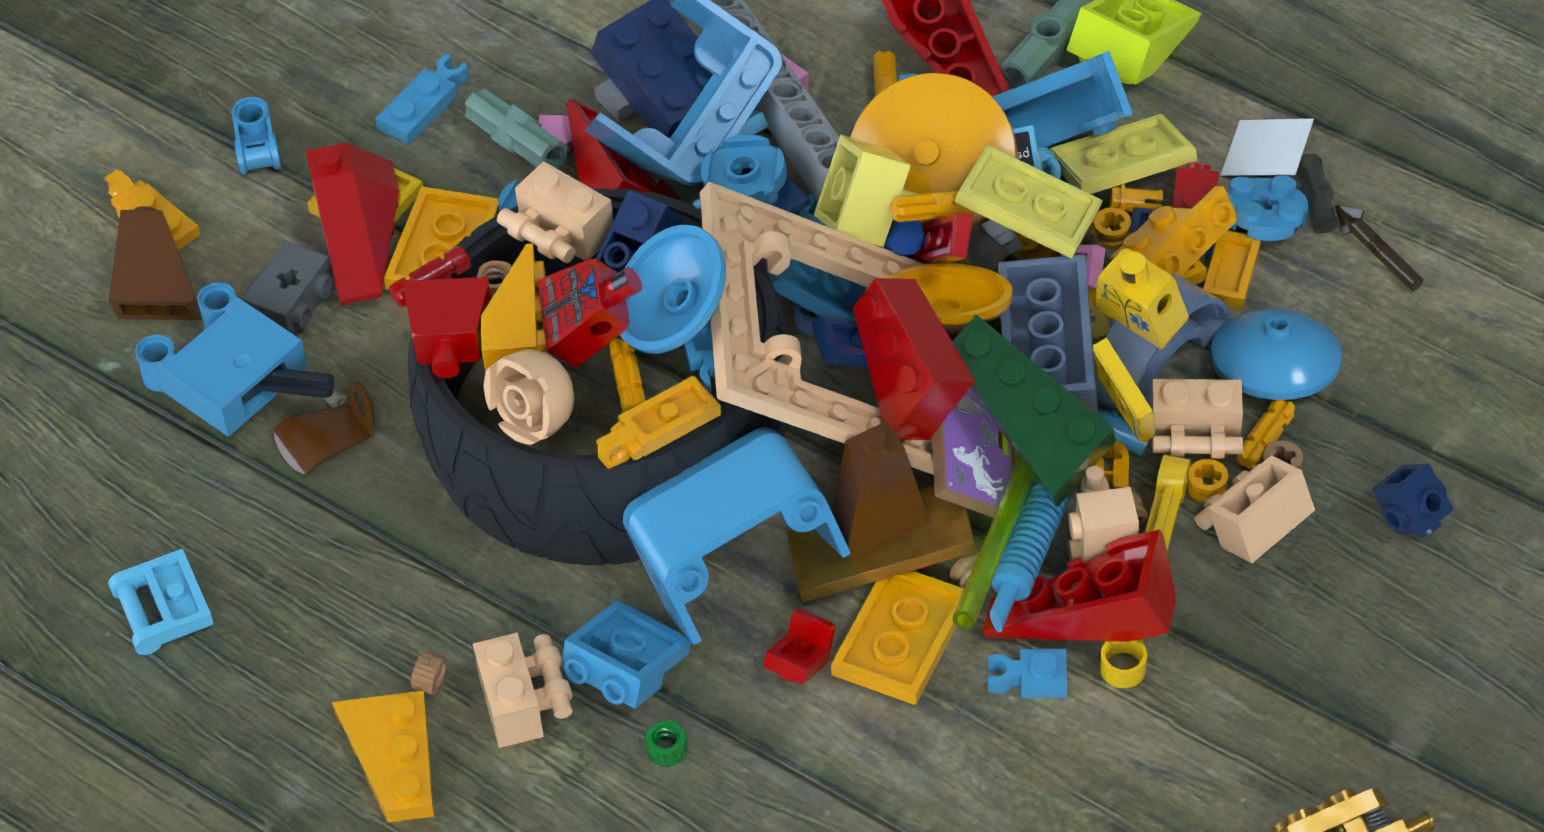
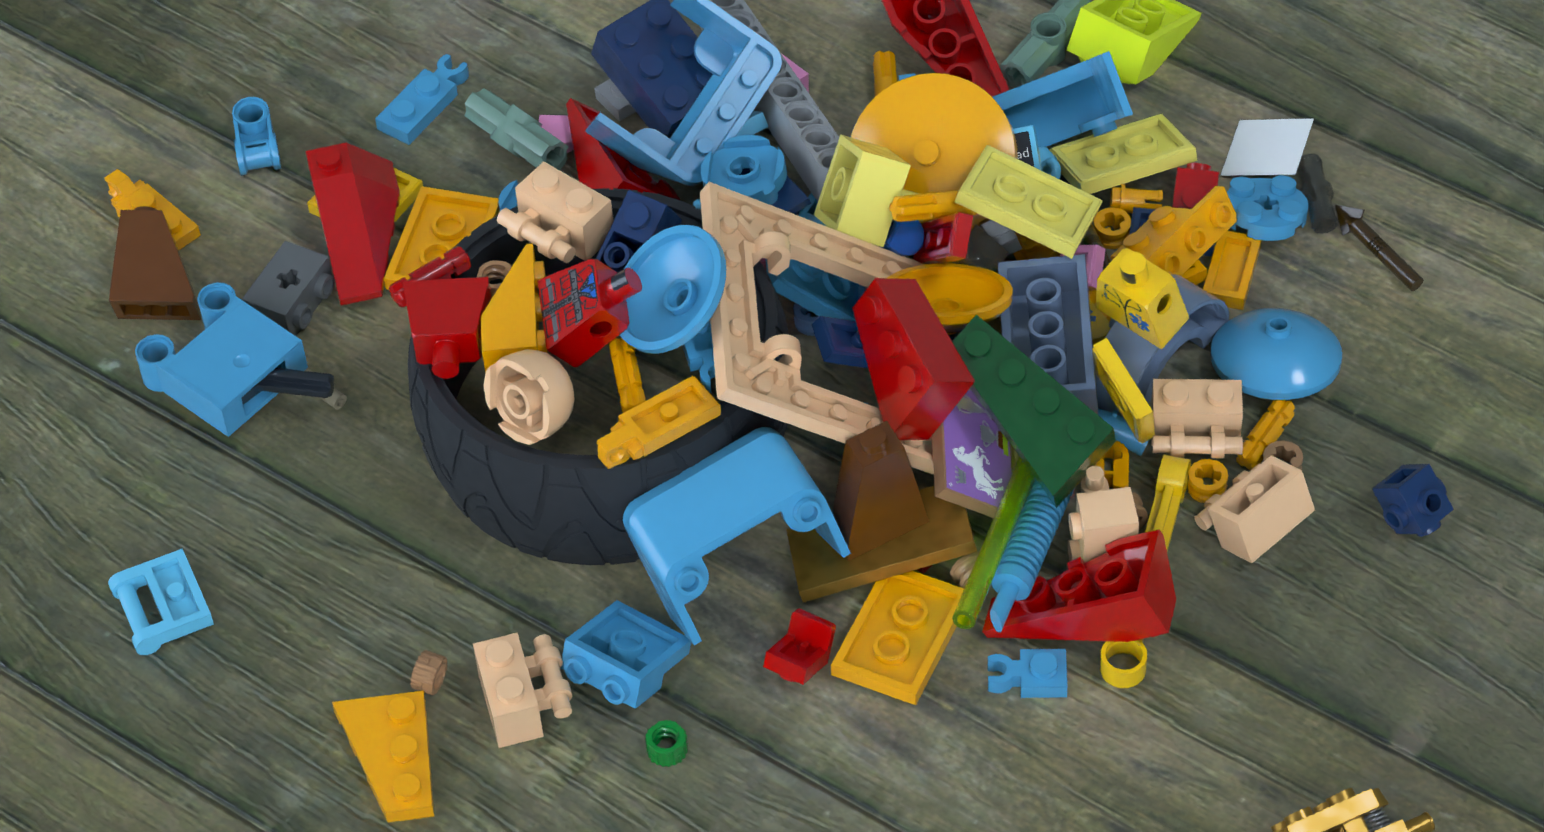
reddish brown piece [273,381,374,475] -> none

